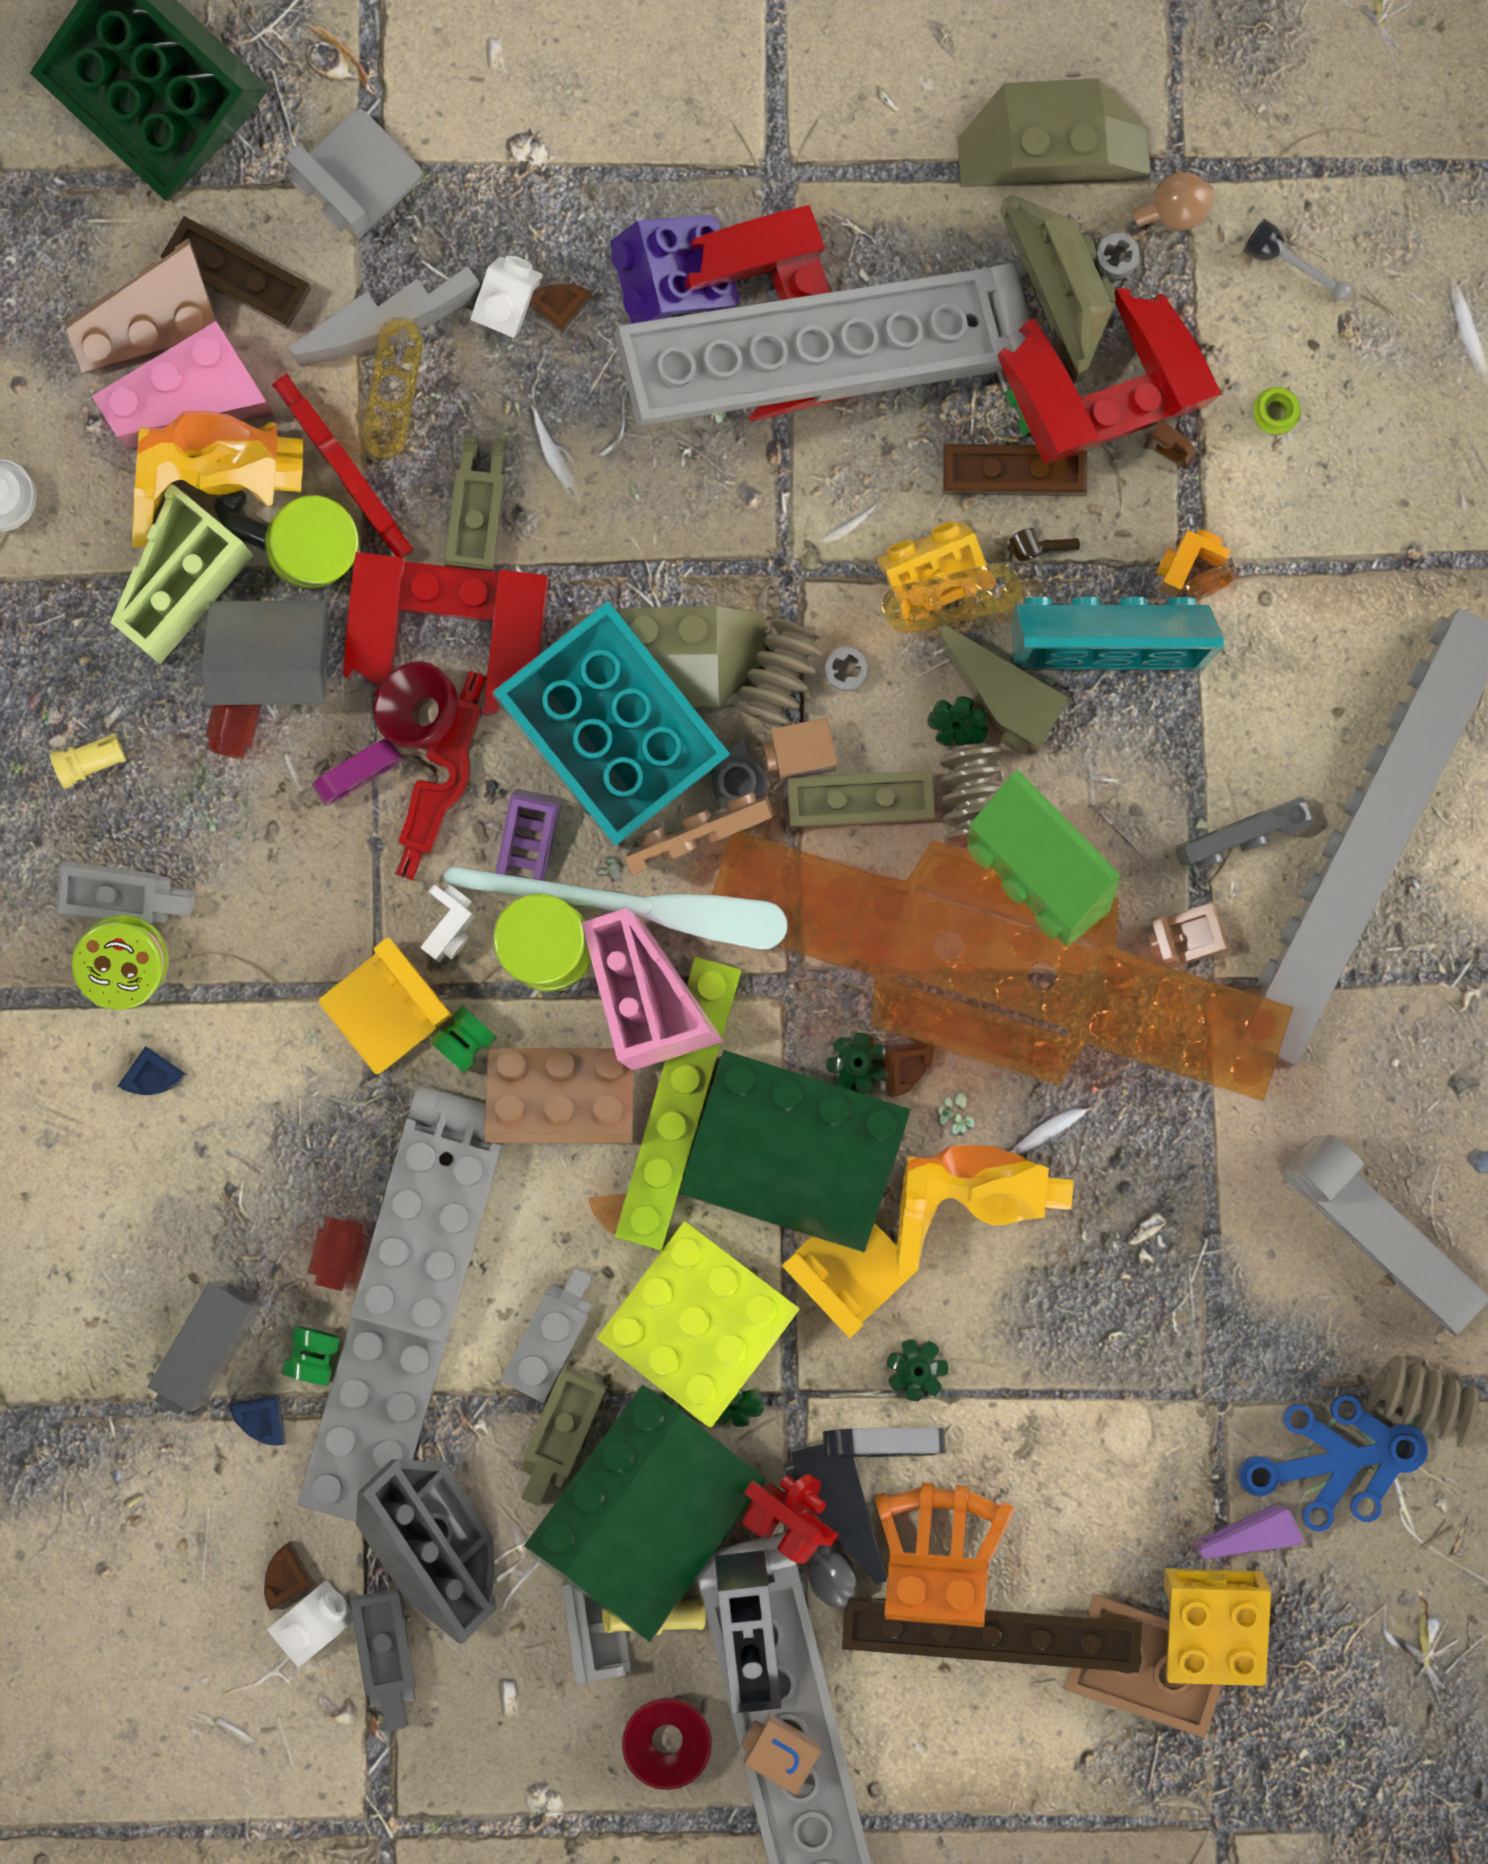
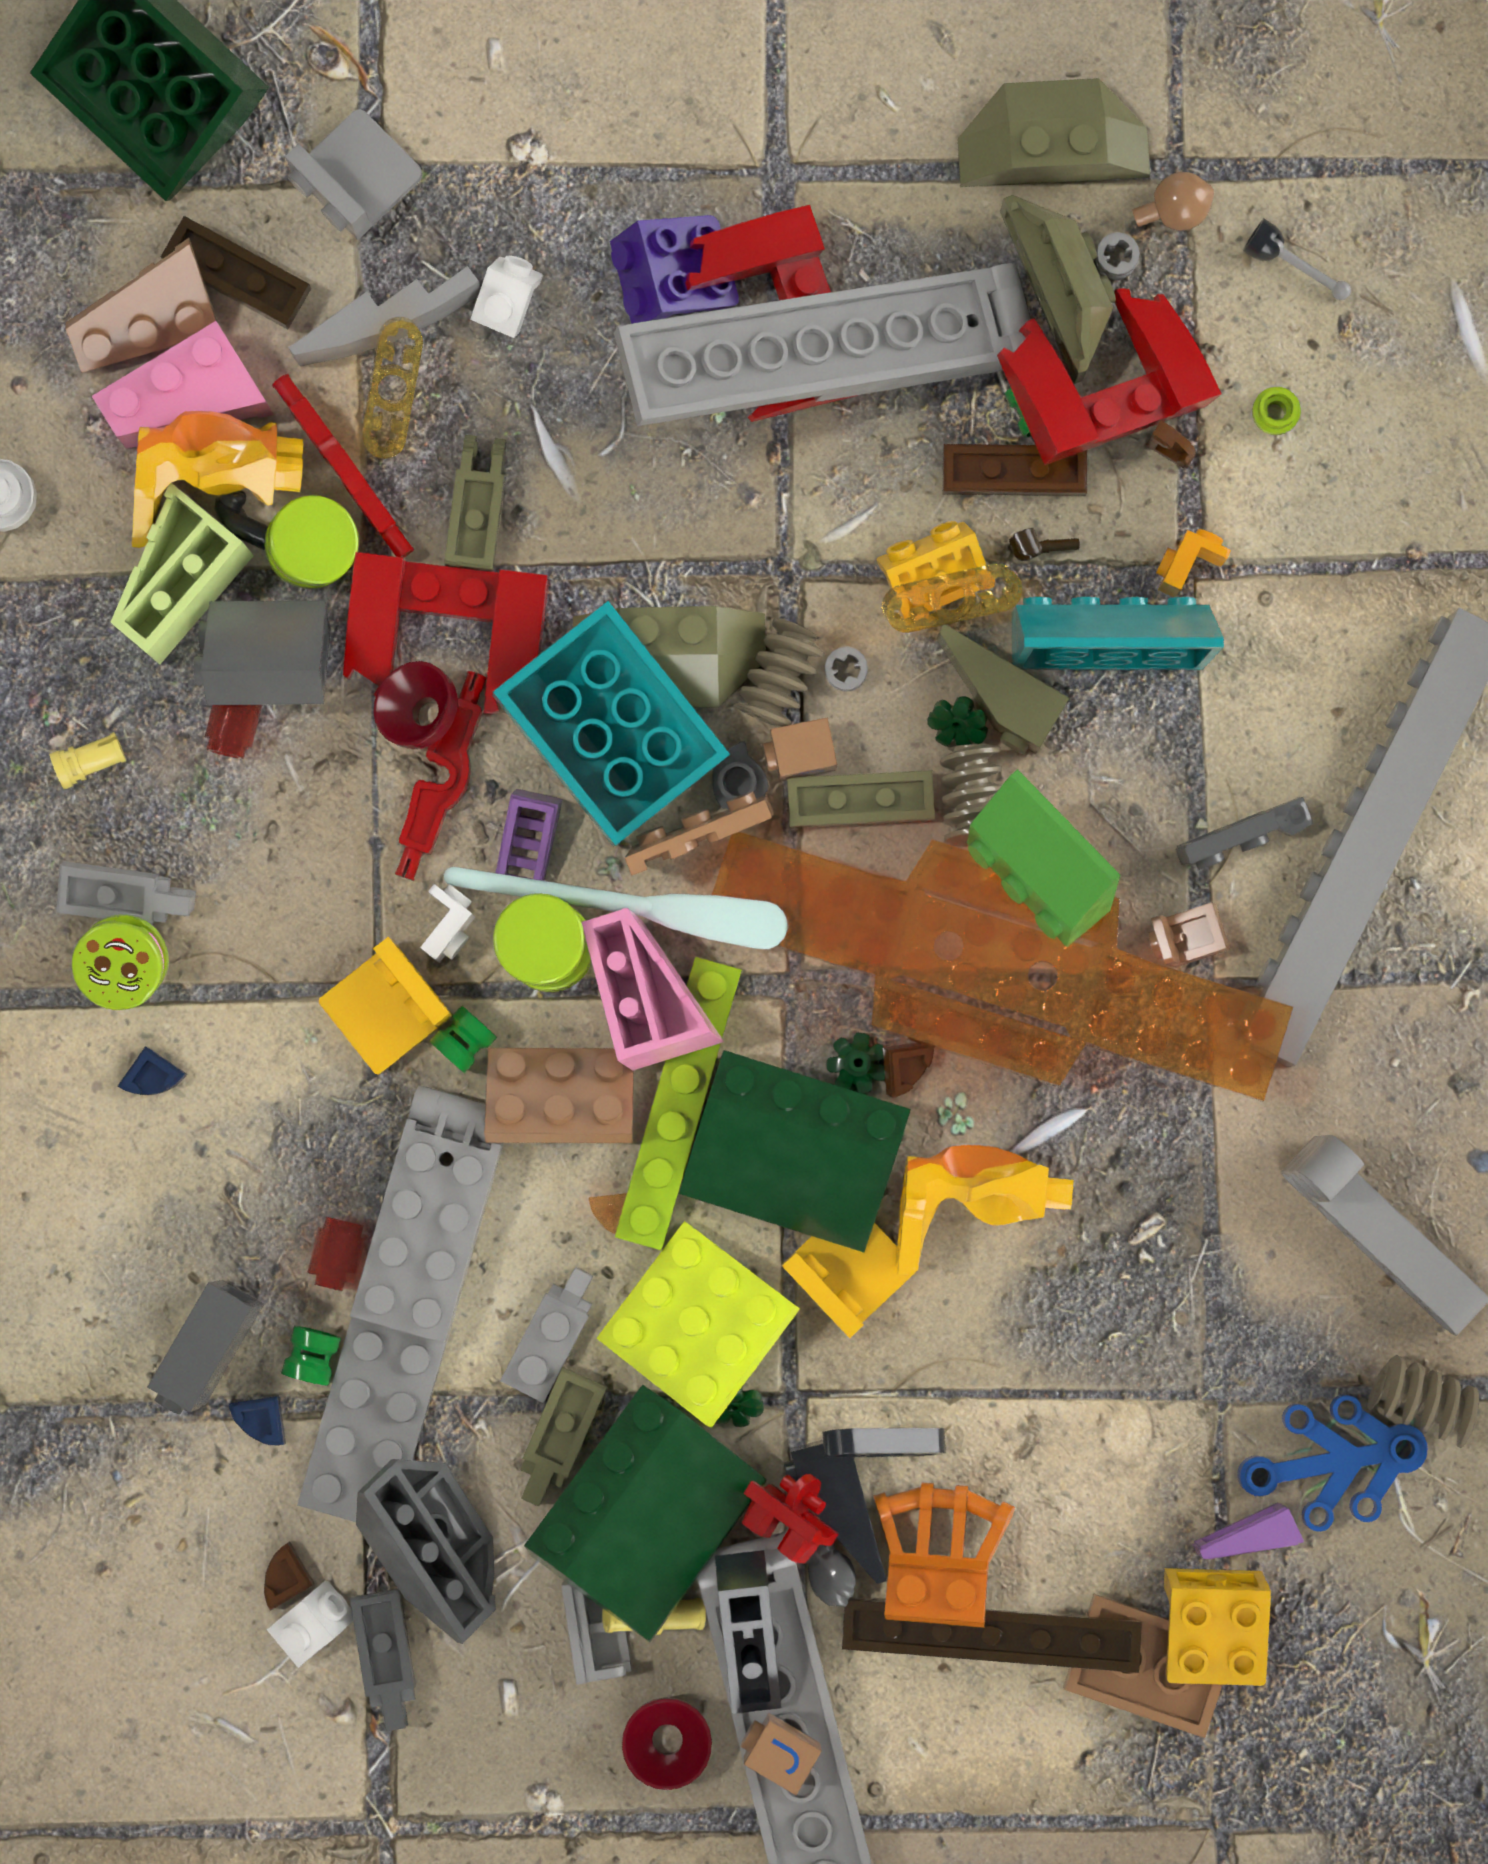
magenta beam [312,739,403,806] -> none
reddish brown tile [529,284,592,333] -> none
dark green plant [886,1338,948,1401] -> none
clear orange tile [1186,563,1236,602] -> none

